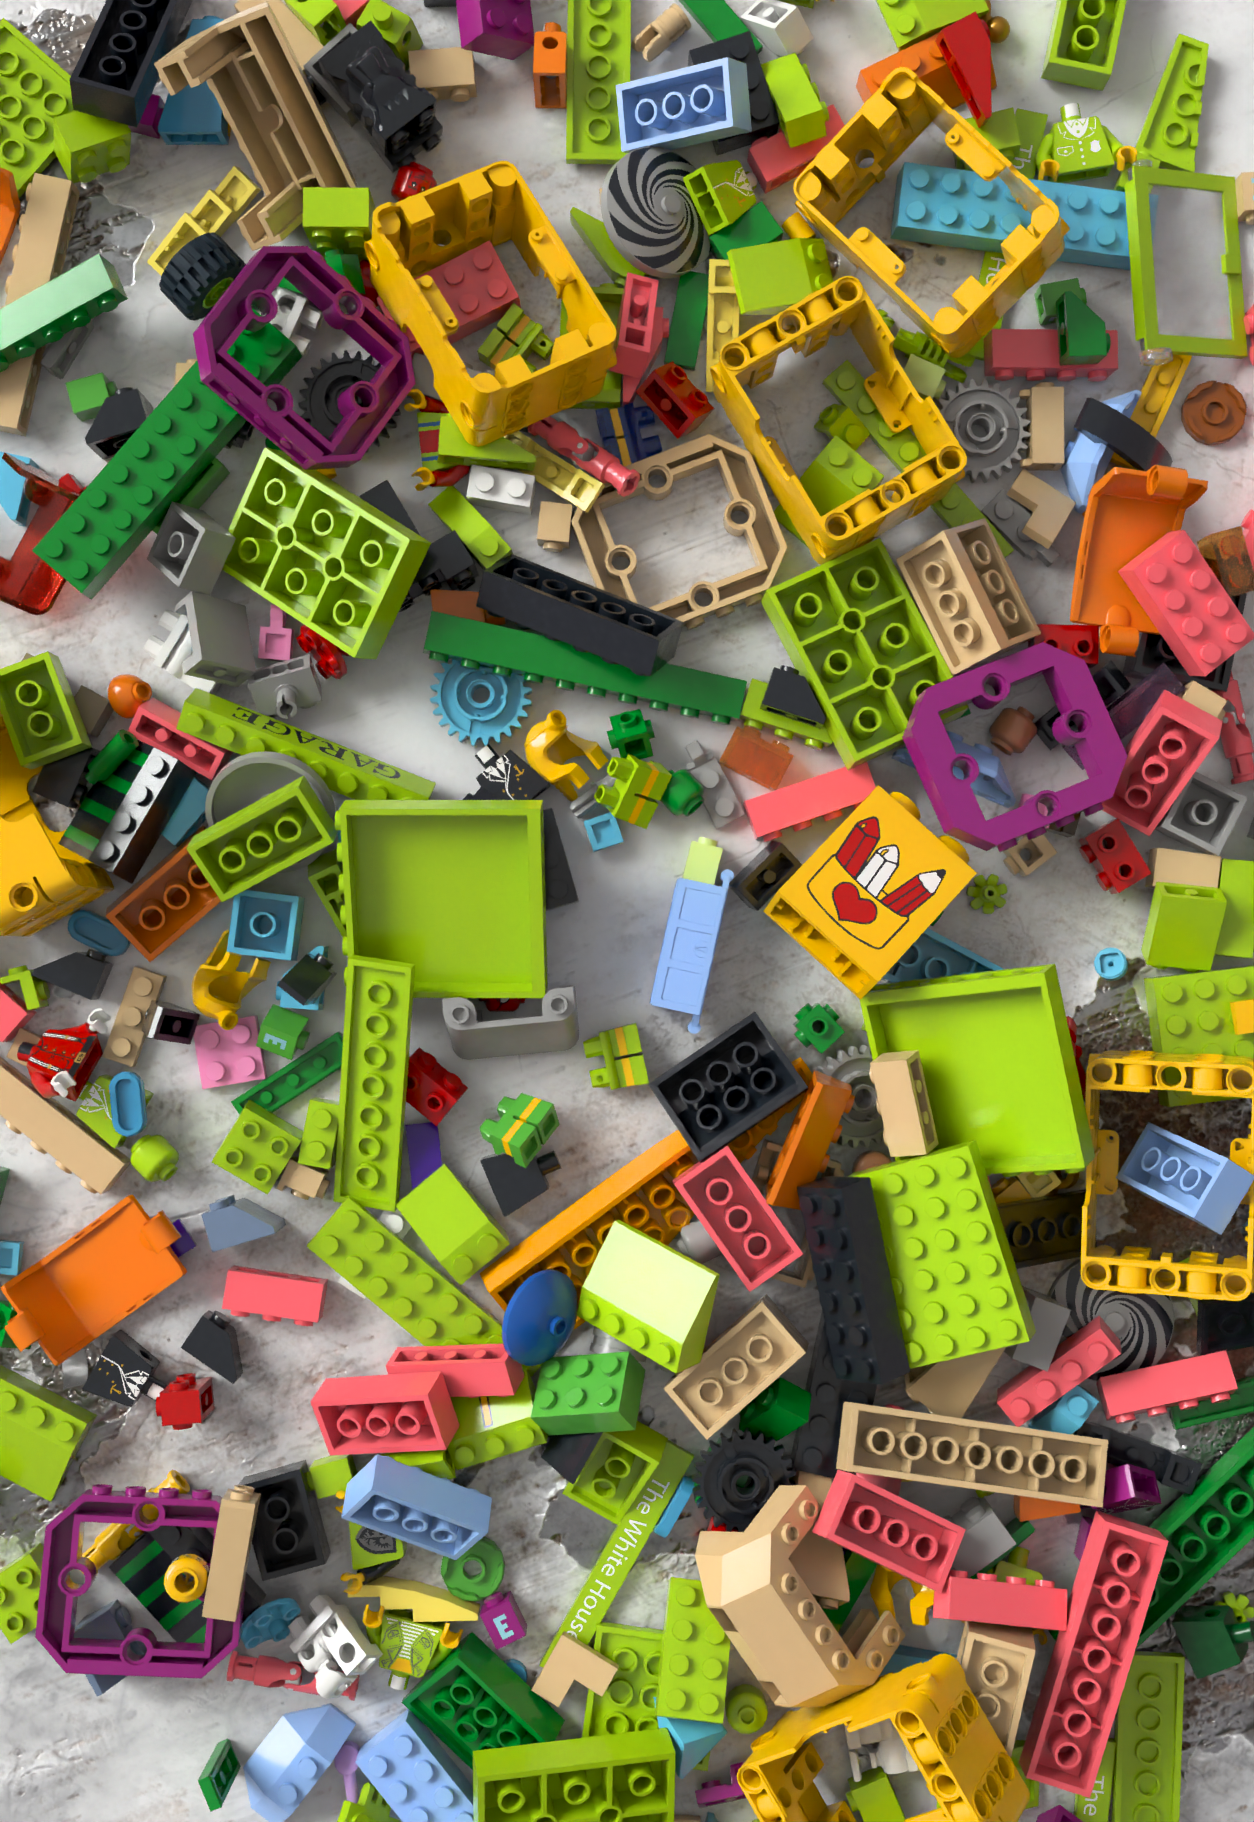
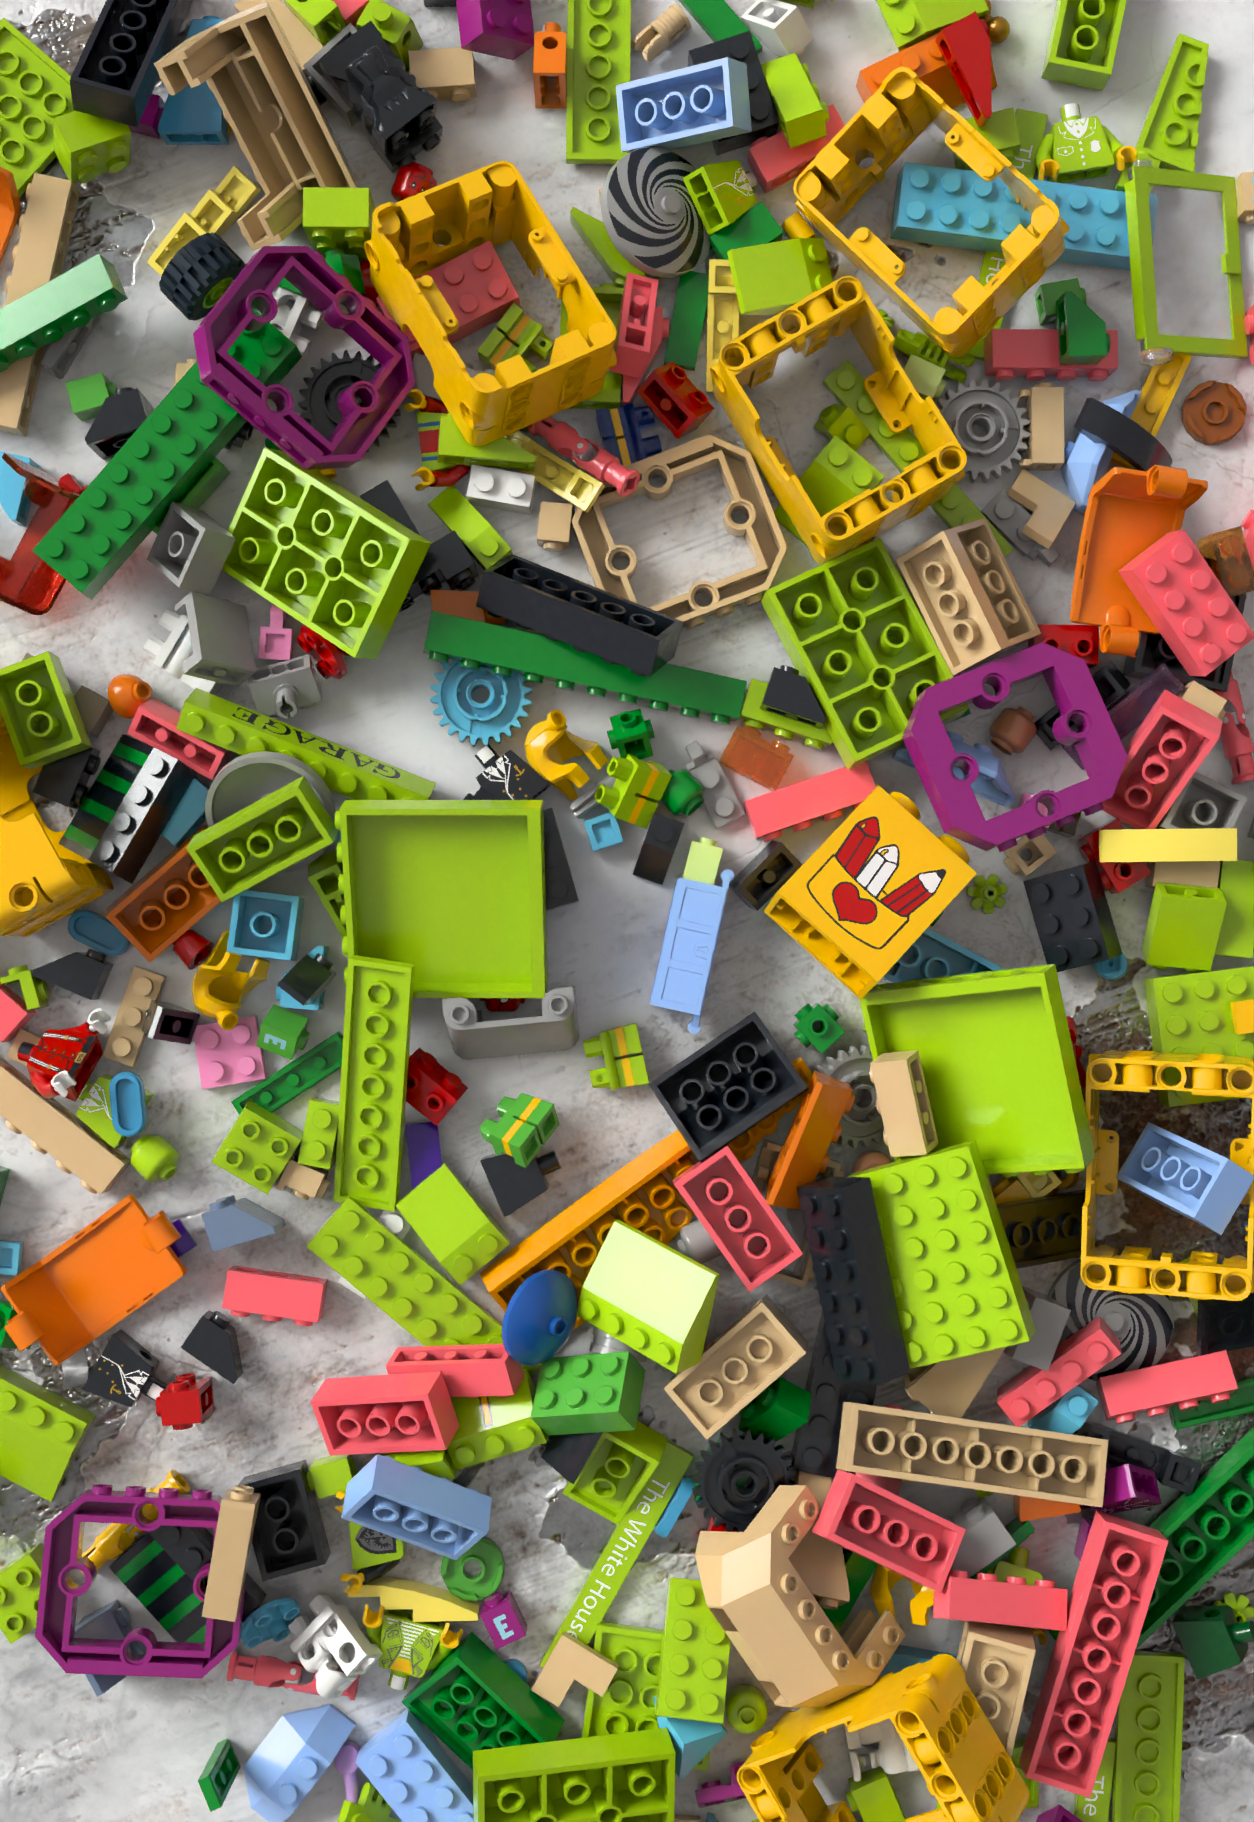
green cylinder [85,729,139,784] -> none
yellow head [164,1554,209,1603] -> none
none -> red hat [172,929,214,970]
none -> black slope [632,812,685,885]
none -> black brick [1023,861,1122,972]
none -> light yellow slope [1099,828,1237,862]

